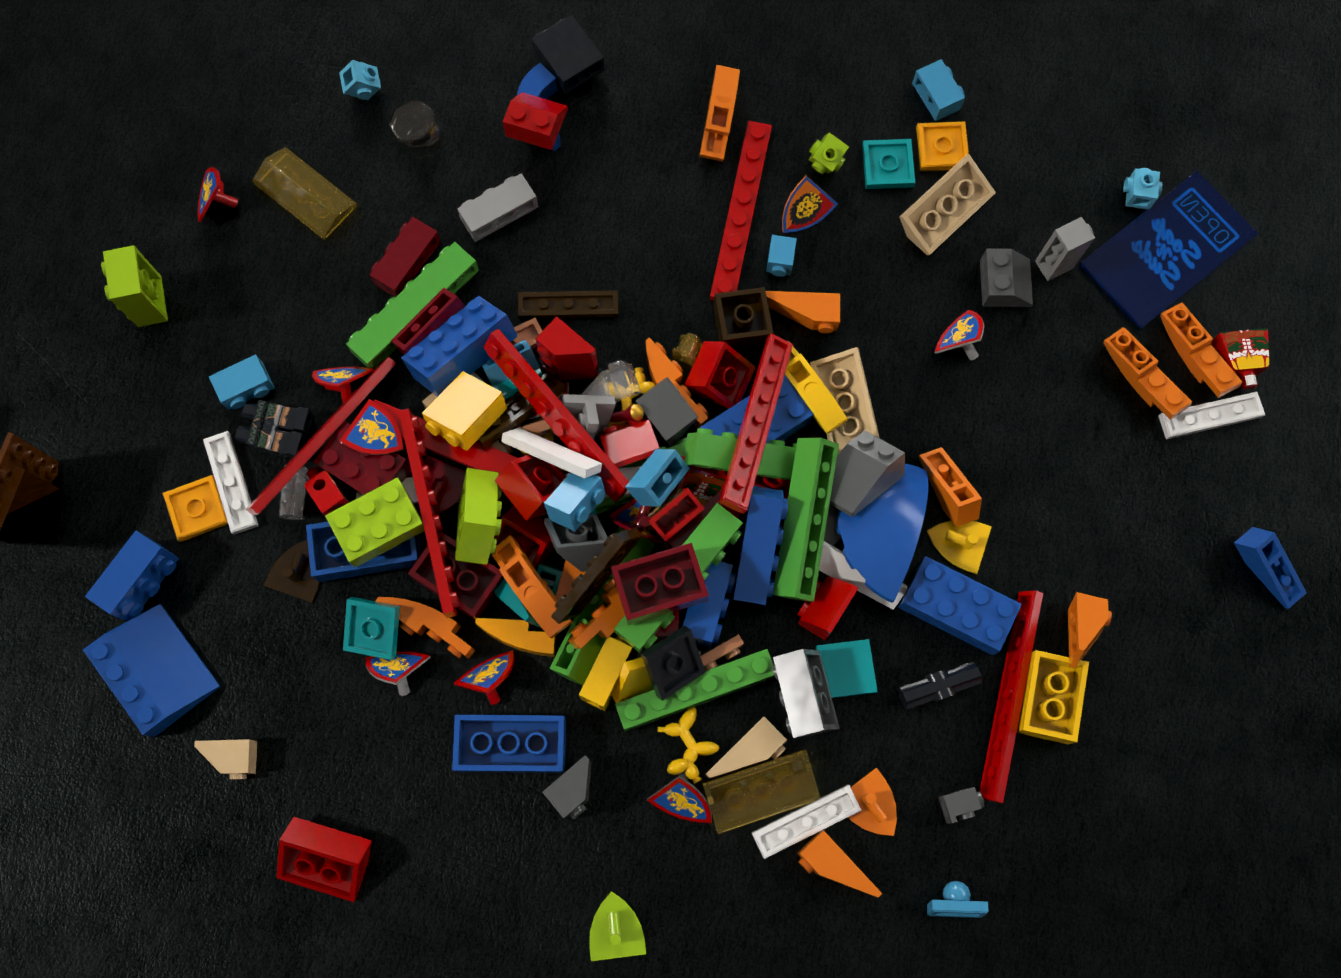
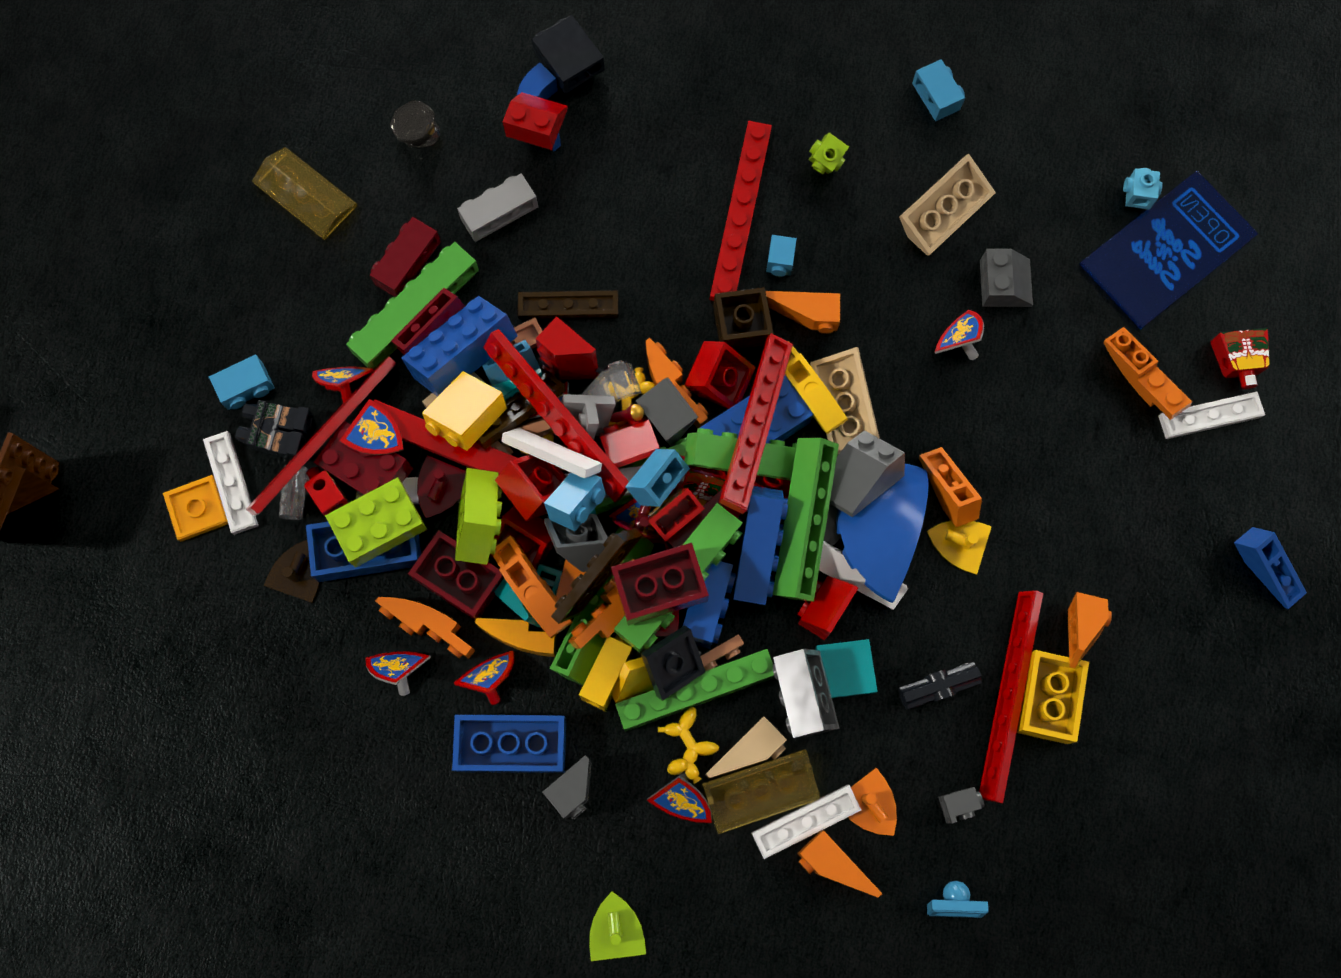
blue slope [83,604,221,737] -> none
blue brick [85,531,179,621] -> none
lime brick [101,245,168,327] -> none
tan slope [194,739,257,780] -> none
shield [198,167,238,222] -> none
red slope [276,817,372,902] -> none
medium azure brick [339,60,381,100] -> none
teal tile [343,597,400,660] -> none
red plate [398,408,460,618] -> none
clear yellow brick [672,333,702,366] -> none
orange slope [699,65,740,162] -> none
shield [782,176,838,233] -> none
teal tile [862,139,915,189] -> none
blue brick [898,556,1022,655] -> none
light orange tile [916,122,969,171] -> none
light grey brick [1035,217,1095,281] -> none
orange slope [1160,303,1242,398] -> none

